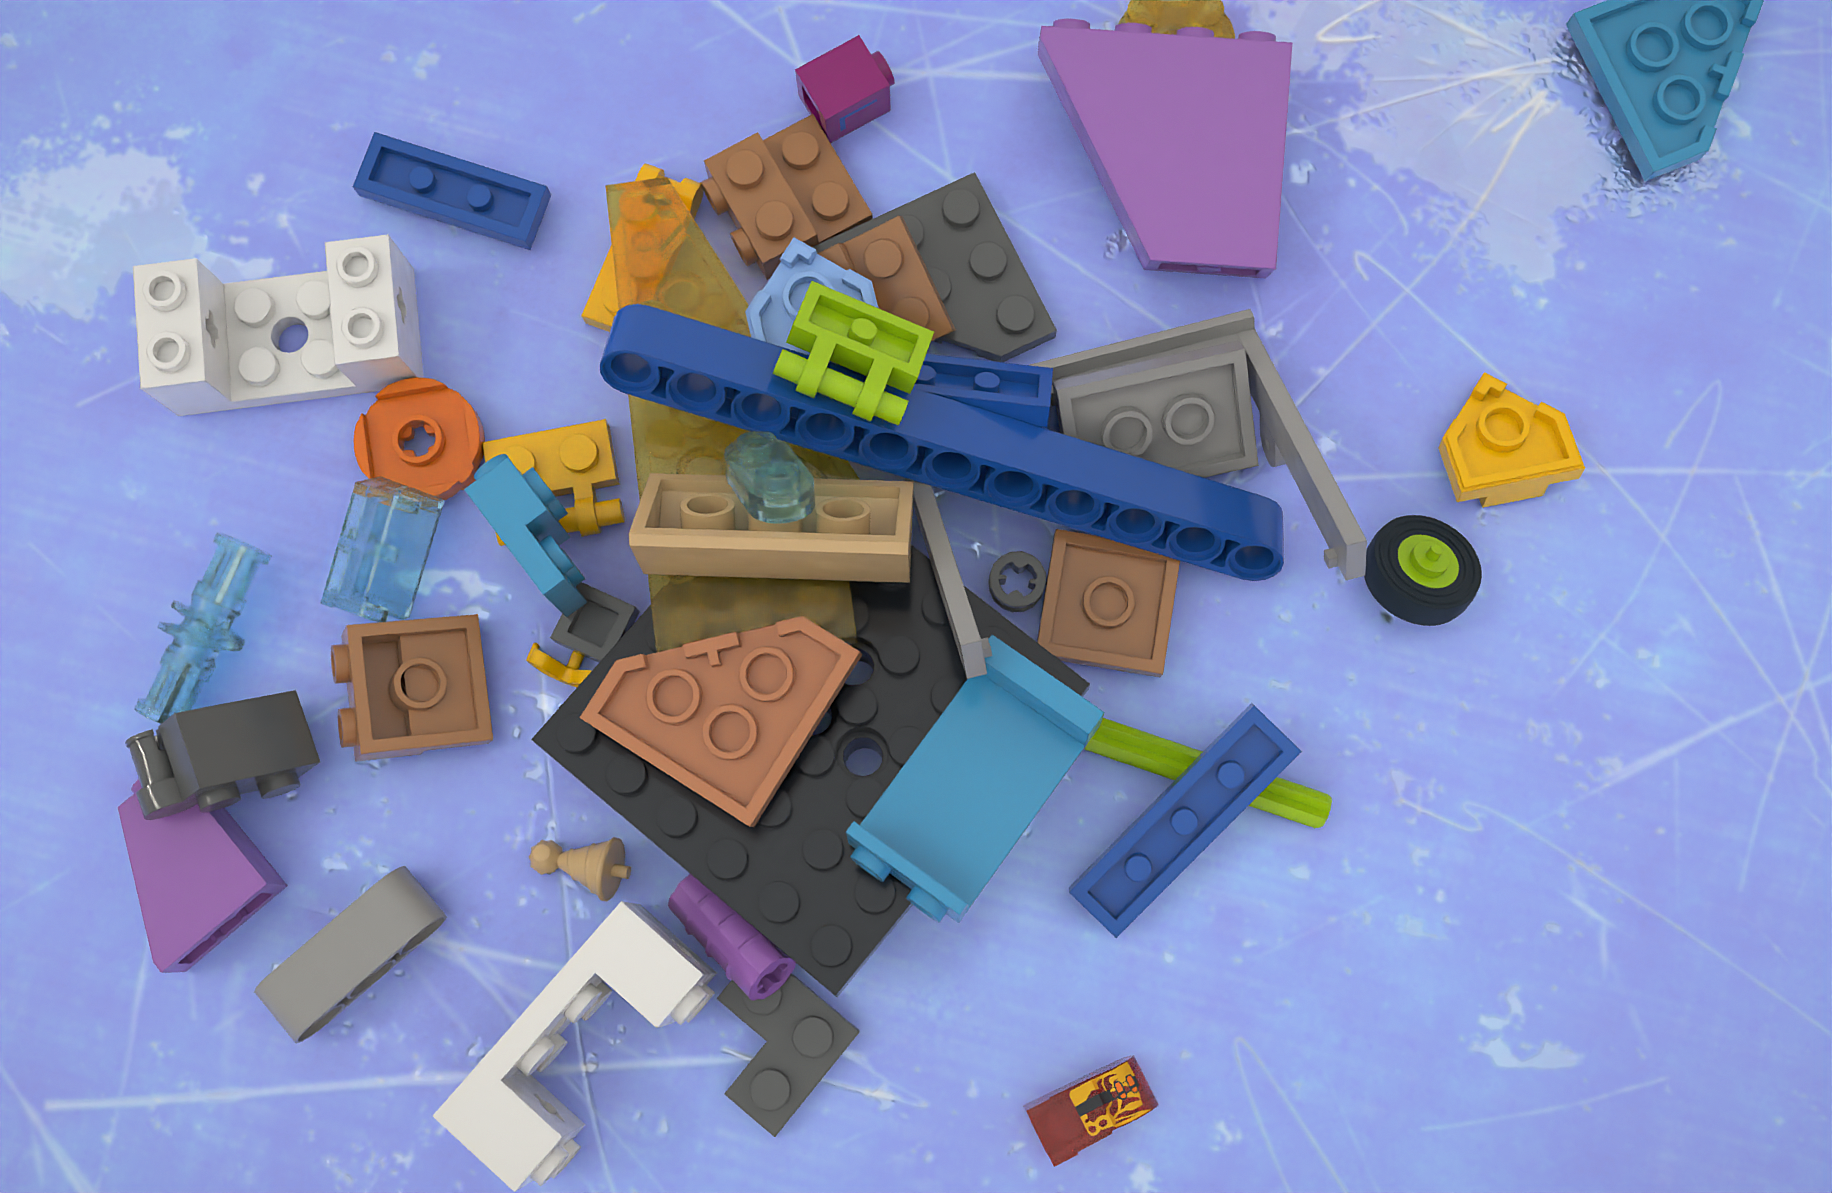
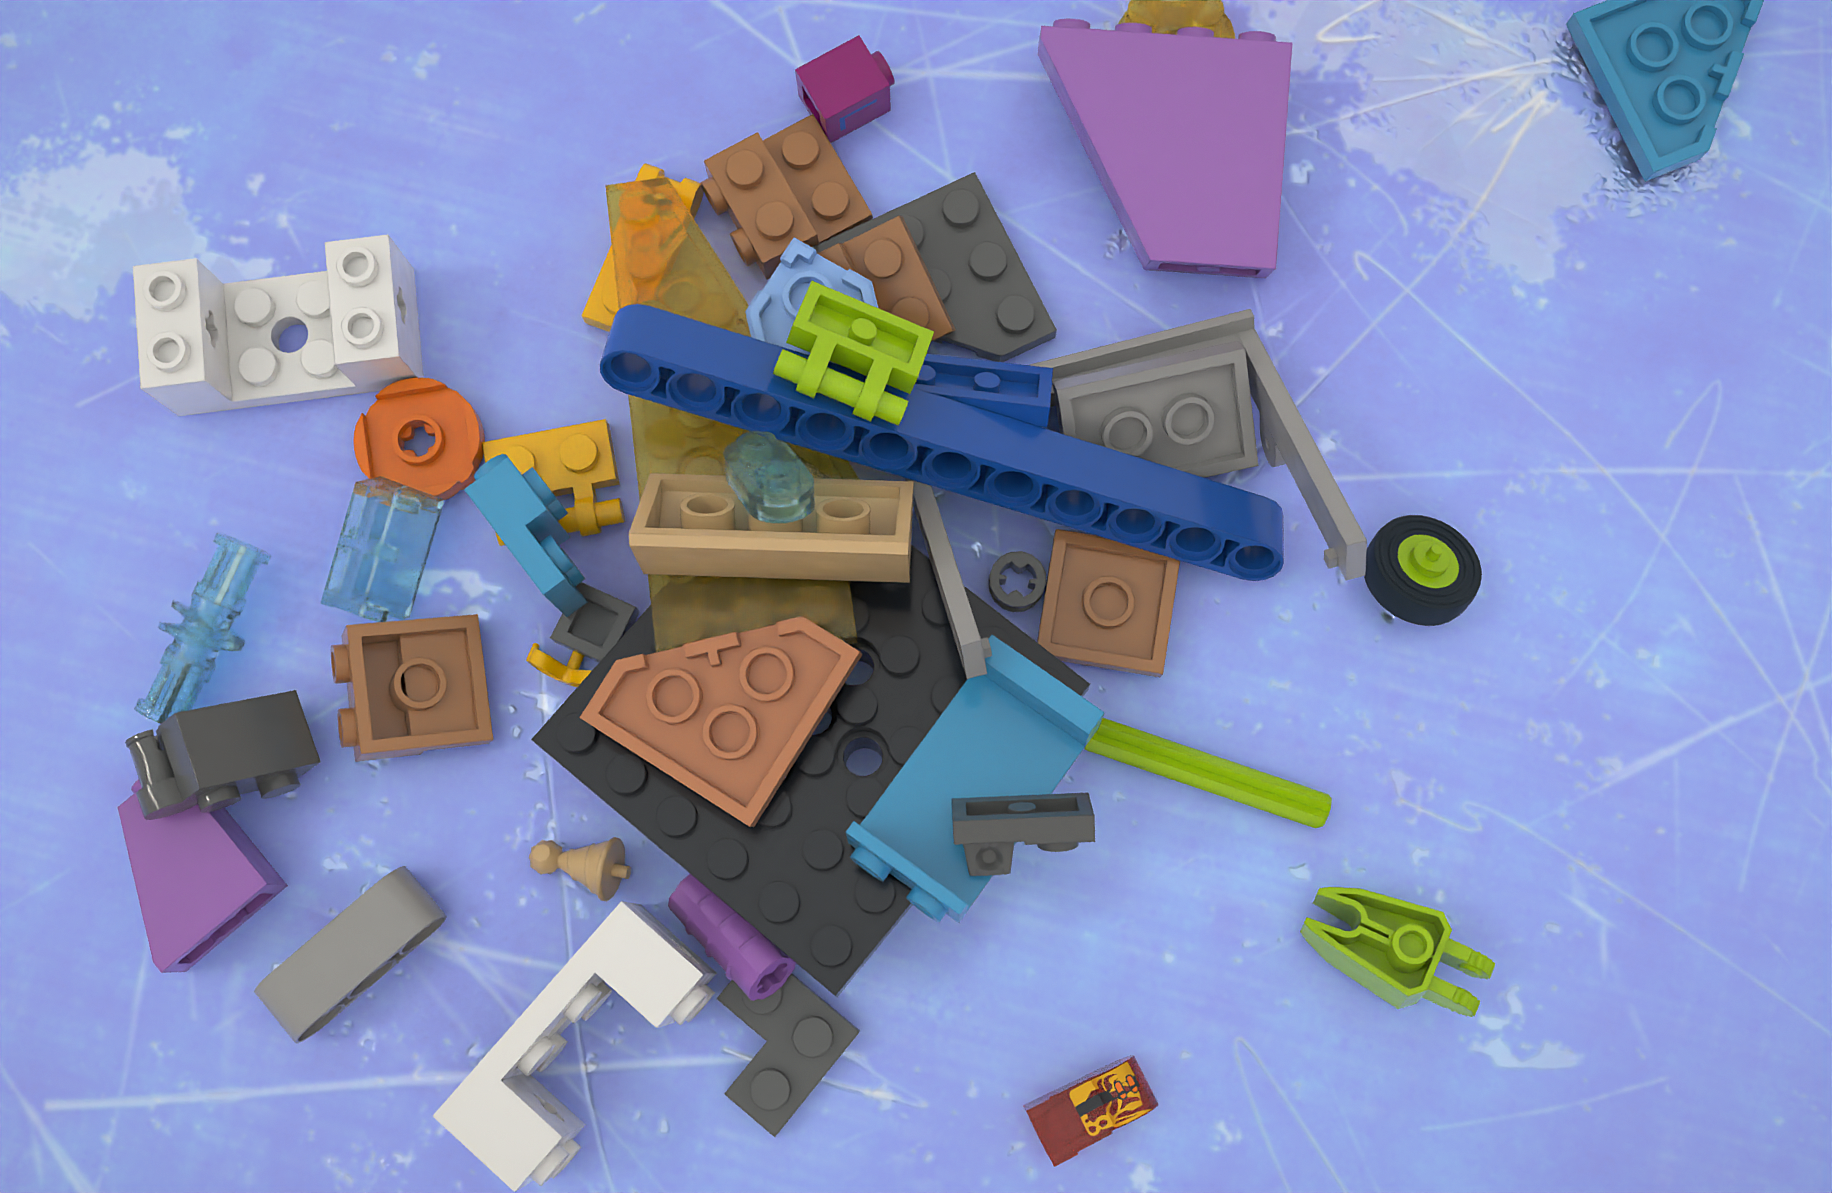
blue plate [352,132,551,250] -> none
blue plate [1069,703,1302,938] -> none
yellow plate [1438,372,1585,508] -> none
none -> dark grey hinge [952,792,1095,876]
none -> lime hinge [1300,887,1495,1017]

